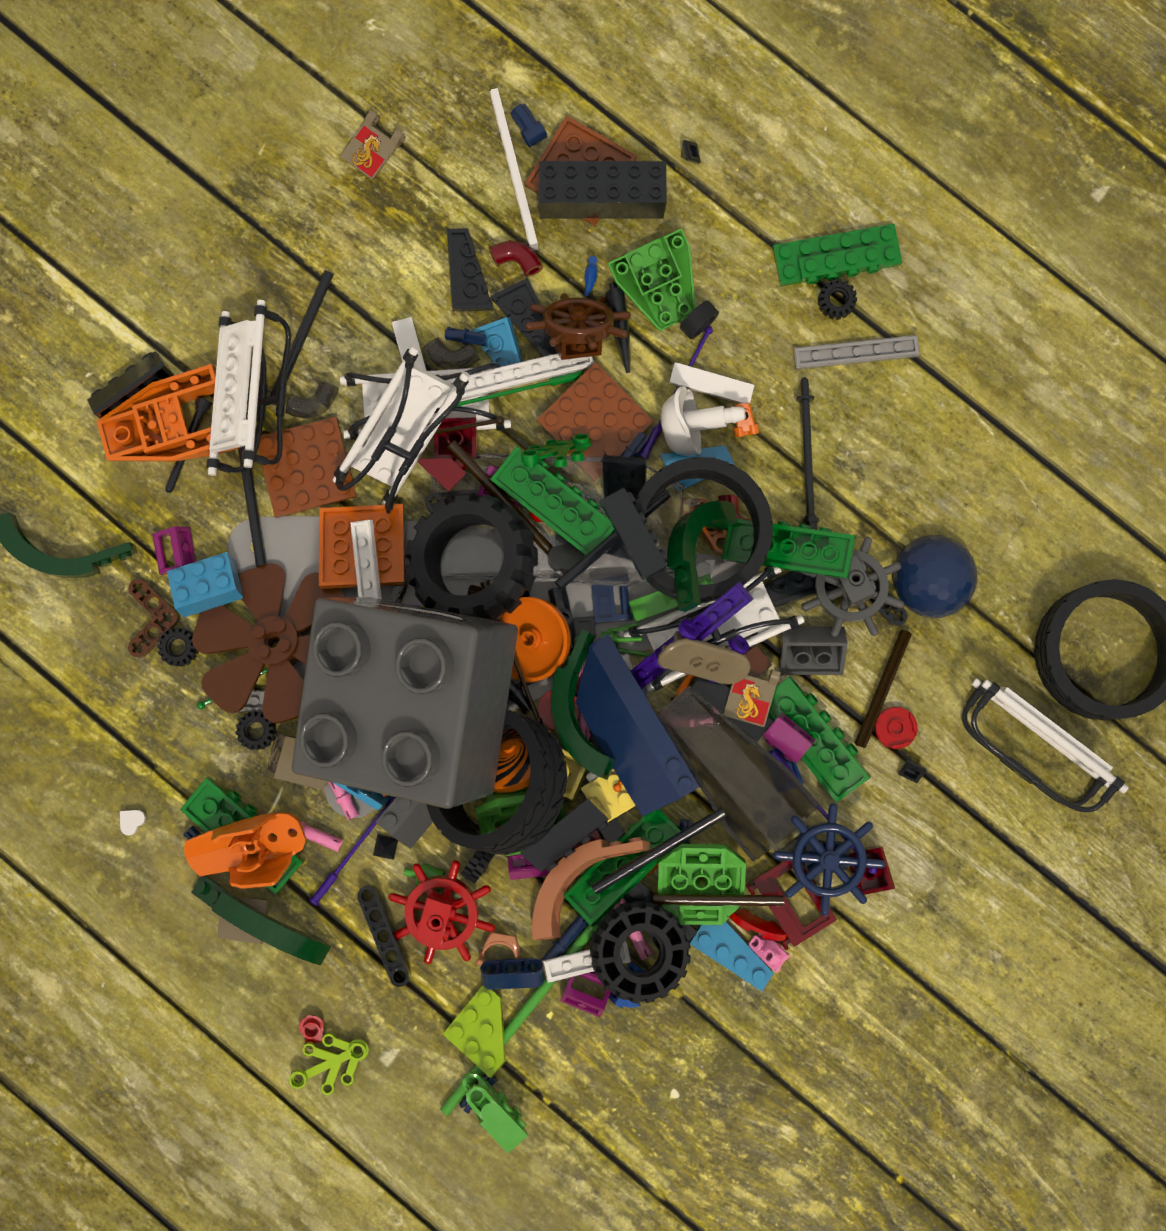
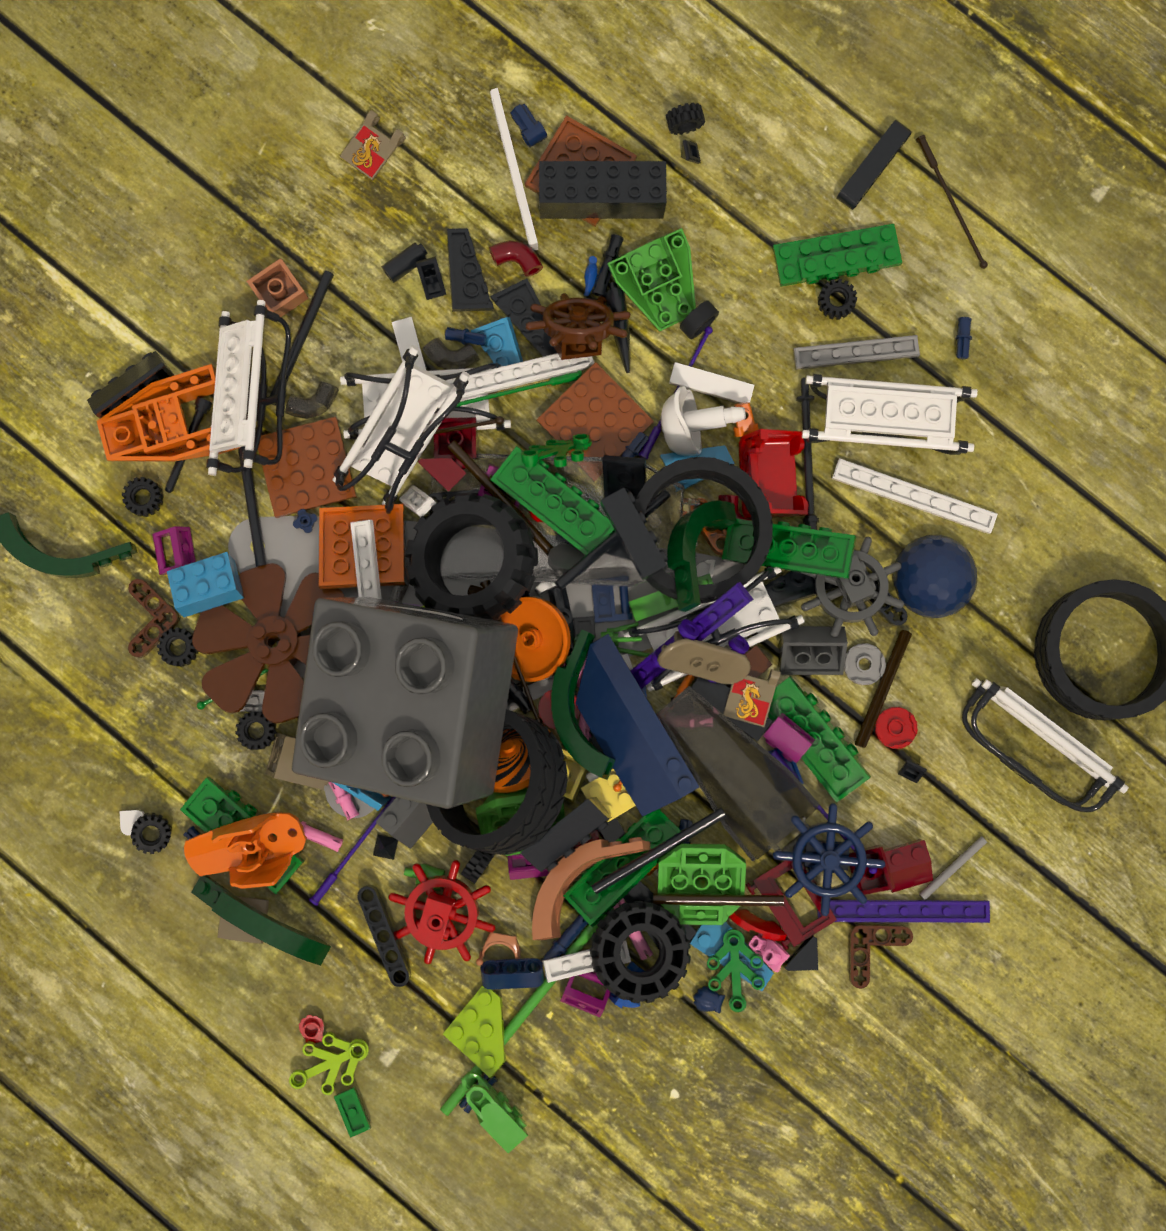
none -> black tyre [122,477,164,517]
none -> black tyre [130,813,171,854]
none -> nougat brick [246,258,309,317]
none -> dark blue plate [293,509,317,533]
none -> green plate [334,1087,371,1138]
none -> black brick [381,242,428,284]
none -> white tile [399,485,436,518]
none -> black slope [416,256,446,300]
none -> white tile [535,577,557,596]
none -> black pin [592,234,624,297]
none -> black tyre [666,103,705,135]
none -> dark blue animal [693,986,725,1013]
none -> green plant [707,929,765,1012]
none -> red windscreen [739,429,808,518]
none -> black slope [782,936,818,971]
none -> white piece [802,374,977,455]
none -> dark purple tile [817,900,990,923]
none -> white tile [832,458,998,534]
none -> black beam [836,120,912,210]
none -> light grey tile [844,643,886,685]
none -> reddish brown beam [849,924,913,989]
none -> dark red slope [884,839,933,893]
none -> dark brown piece [916,135,988,269]
none -> light grey bar [919,836,987,900]
none -> dark blue axle [955,317,972,360]

